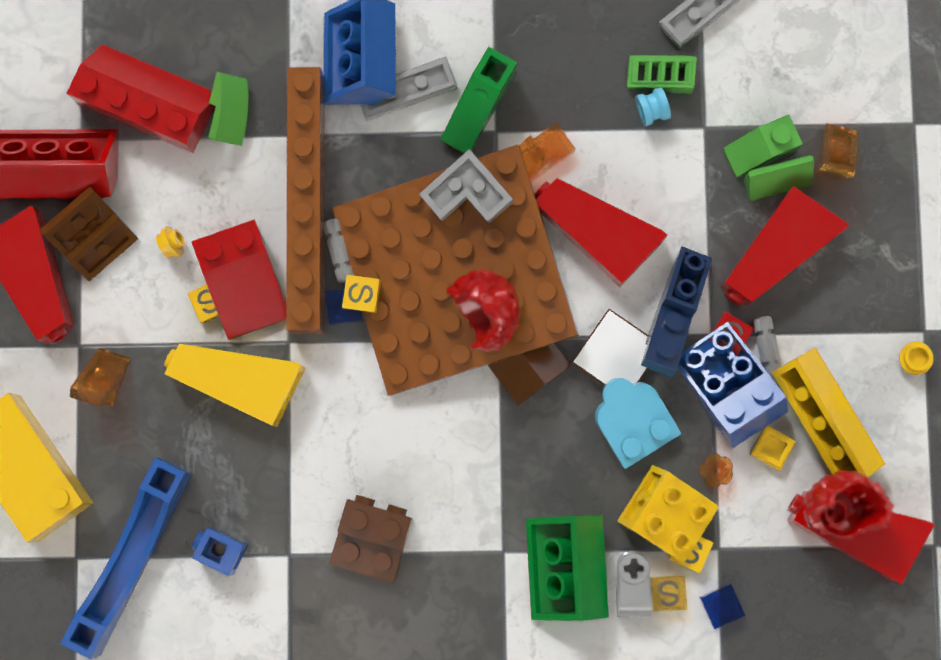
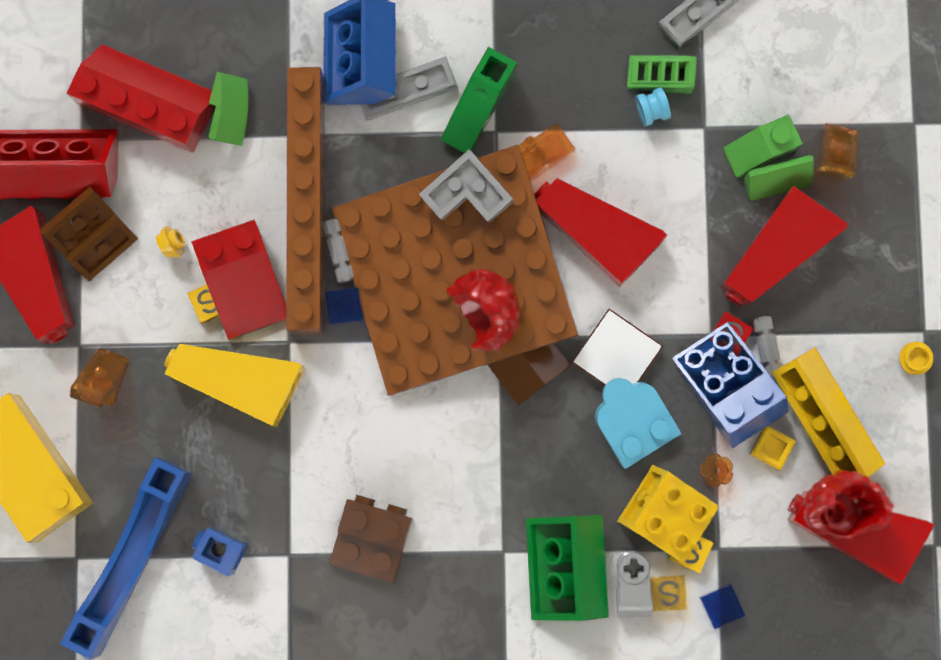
yellow tile [342,275,381,313] -> none
dark blue slope [641,246,712,378] -> none

